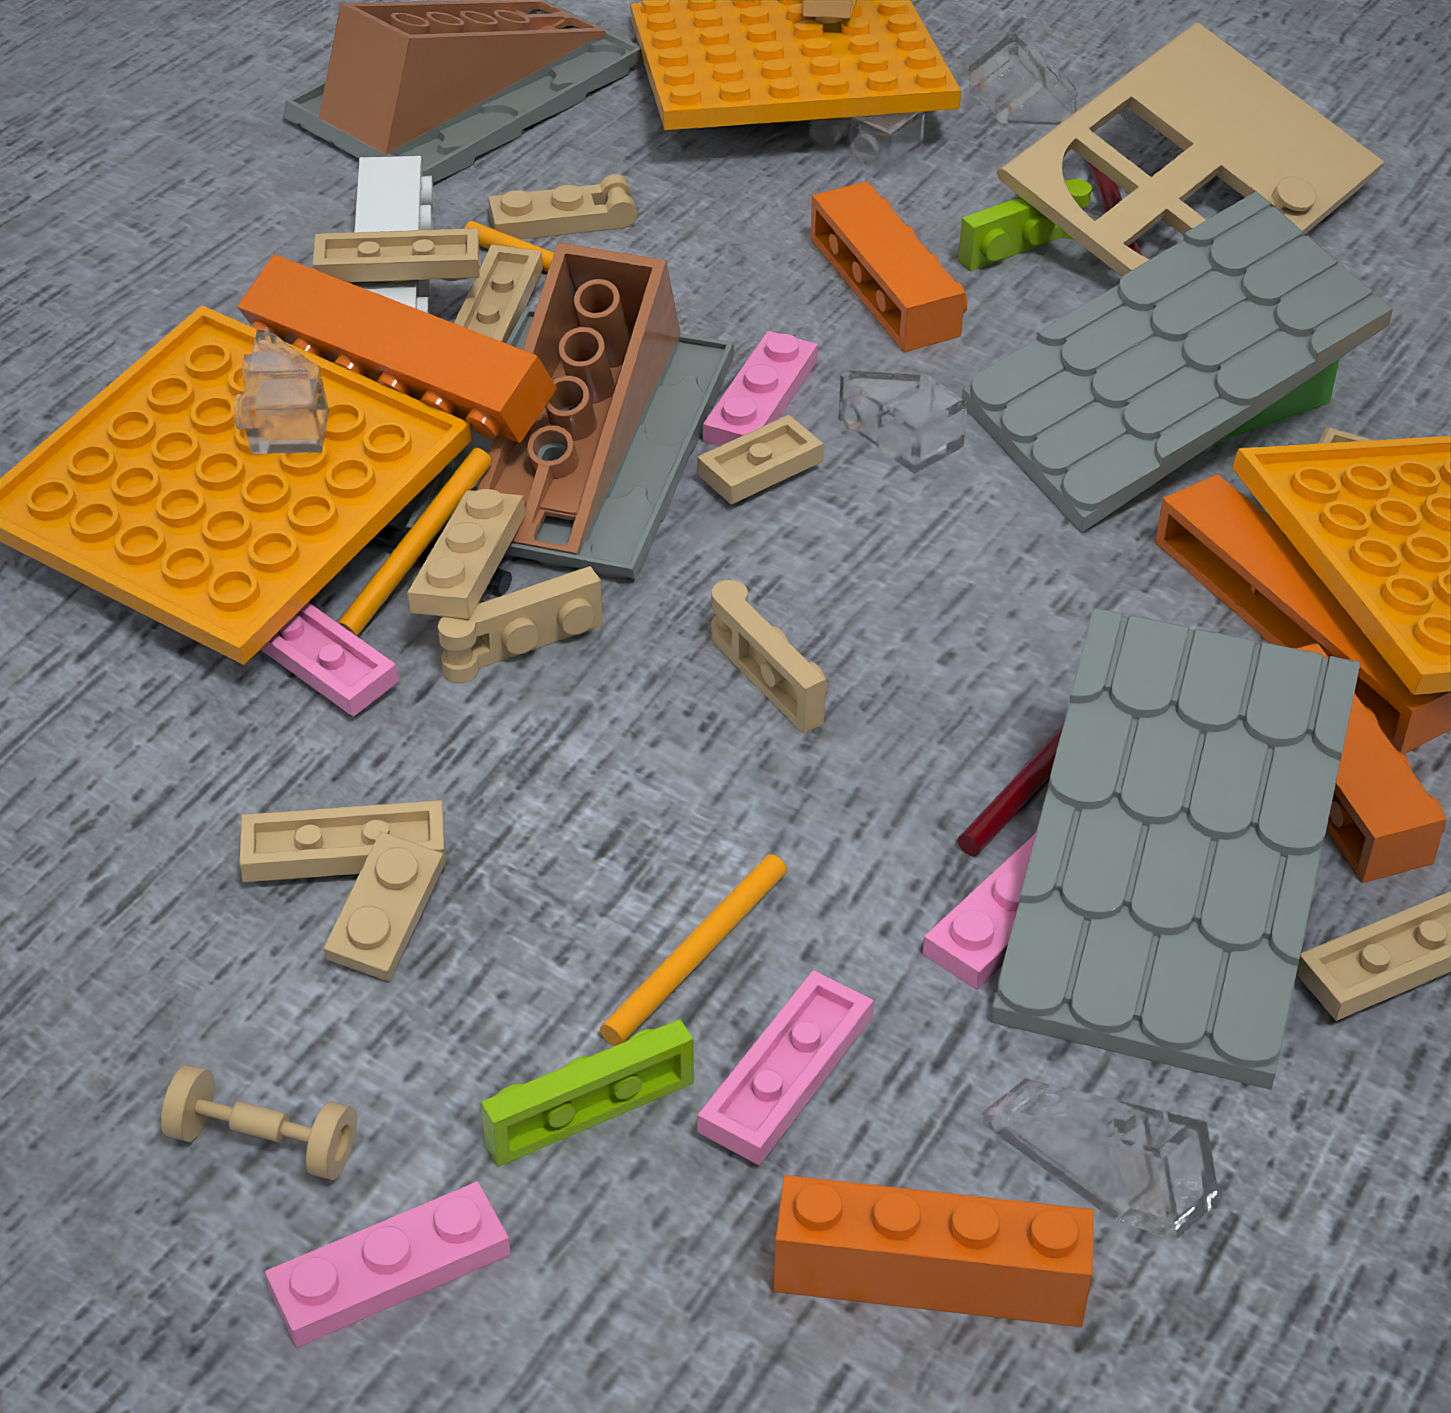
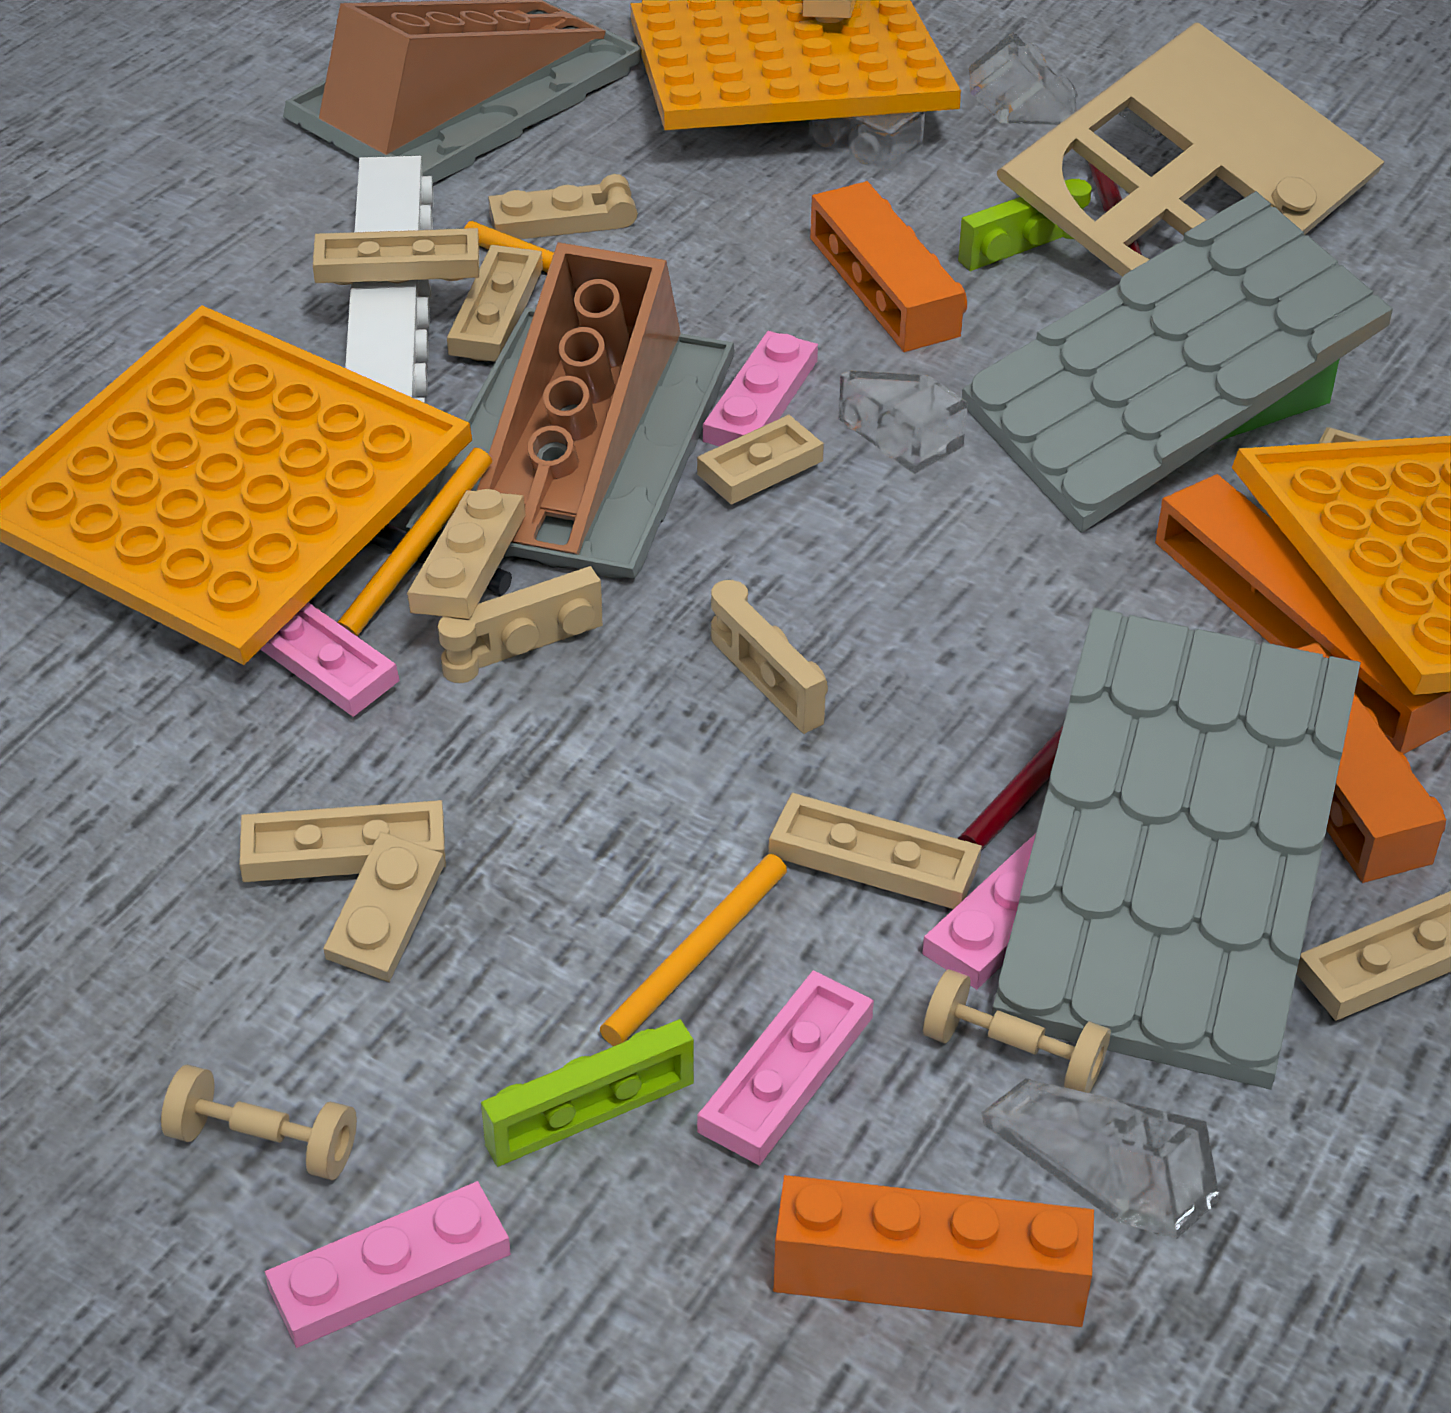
clear slope [234,330,329,454] -> none
orange brick [237,254,557,444] -> none
none -> tan plate [769,793,982,909]
none -> tan wheel [923,969,1111,1097]

